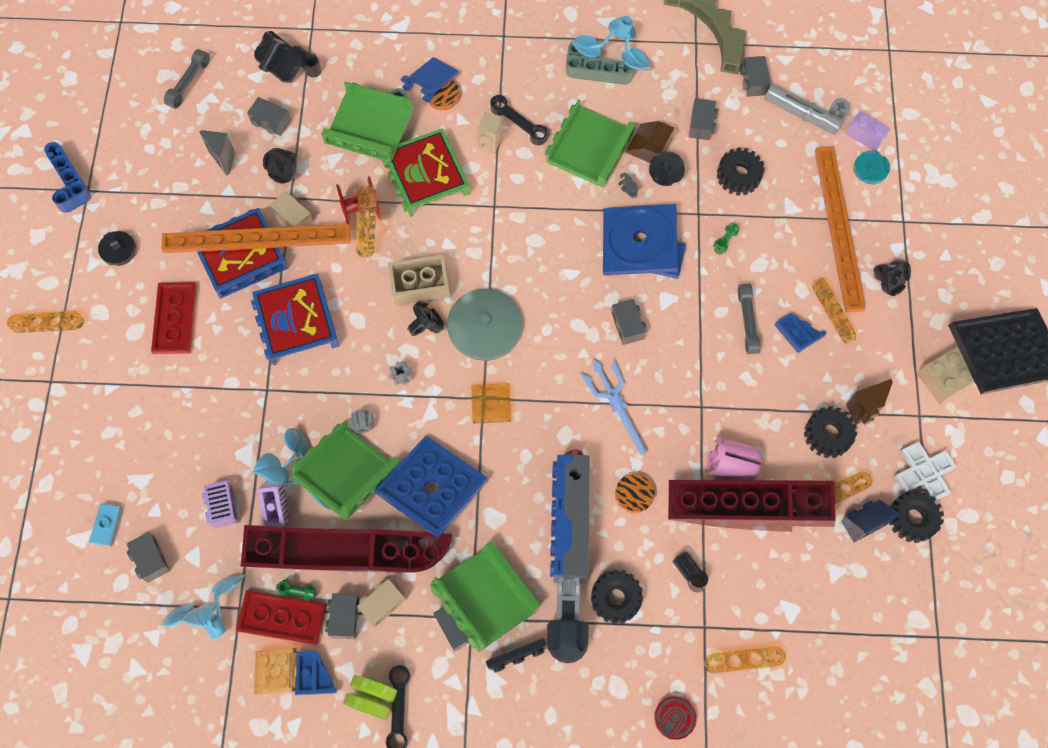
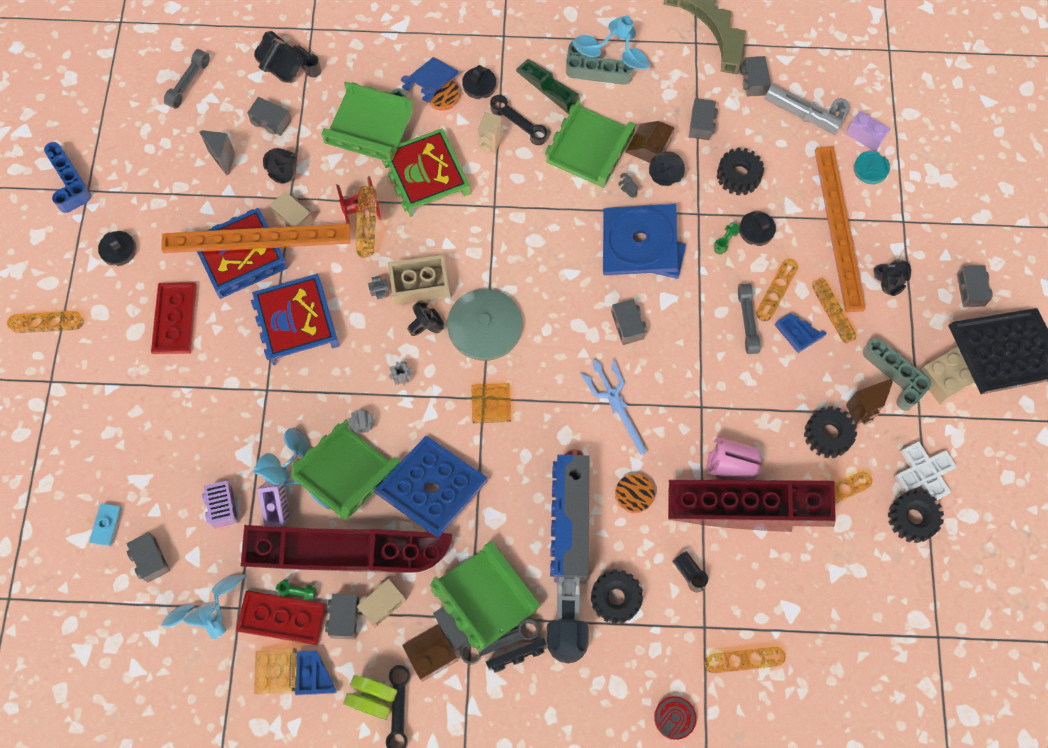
dark blue slope [841,500,899,543] -> none
none -> dark grey gear [368,275,389,300]
none -> reddish brown slope [402,625,458,682]
none -> dark grey piece [460,619,539,665]
none -> black tile [462,64,496,99]
none -> dark green slope [516,59,579,114]
none -> black tile [739,211,776,246]
none -> clear yellow beam [756,259,798,322]
none -> sand green beam [863,338,931,411]
none -> dark grey brick [957,265,993,307]

